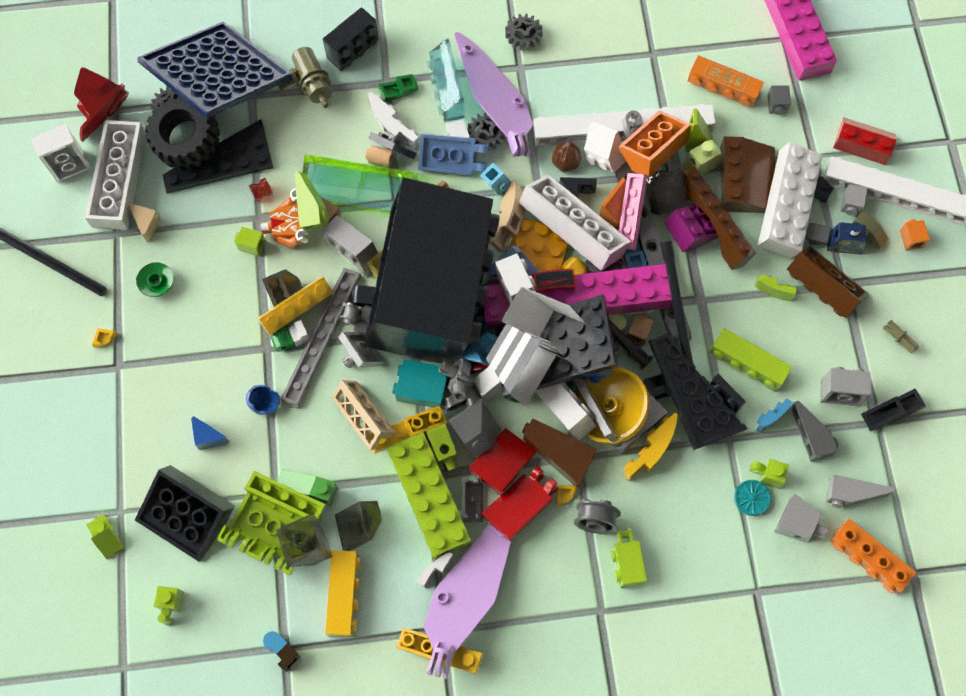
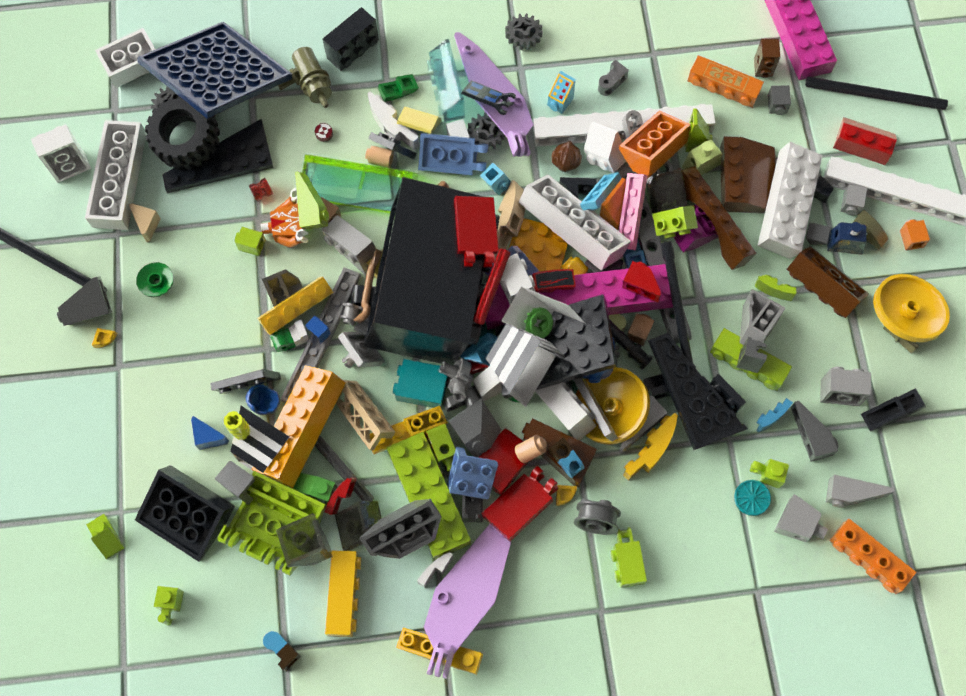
red piece [74,67,129,142] -> none
none -> dark grey slope [57,276,112,326]
none -> white brick [95,28,156,88]
none -> wing [210,369,281,394]
none -> panel [215,461,256,505]
none -> neon yellow axle [224,411,250,440]
none -> black sticker [230,406,289,473]
none -> light orange brick [251,365,346,488]
none -> blue slope [305,316,331,344]
none -> dark red tile [314,123,333,142]
none -> dark grey axle [314,435,374,505]
none -> red slope [324,477,357,515]
none -> medium nougat piece [354,249,382,323]
none -> dark grey wedge [360,499,441,559]
none -> light yellow slope [397,106,442,134]
none -> medium blue bracket [447,447,498,499]
none -> red tile [454,196,498,267]
none -> black flag [461,80,516,115]
none -> red axle [473,249,510,325]
none -> light nougat brick [515,435,547,463]
none -> bright green gear [524,307,553,339]
none -> medium azure slope [547,71,576,114]
none -> leg [547,437,585,478]
none -> medium azure plate [580,172,622,210]
none -> flat silver leg [598,59,629,96]
none -> red slope [622,261,661,303]
none -> lime brick [653,205,698,238]
none -> dark grey hinge [736,337,767,373]
none -> light grey wedge [740,289,785,352]
none -> reddish brown brick [754,38,780,78]
none -> black axle [805,77,948,110]
none -> yellow dish [873,274,950,342]

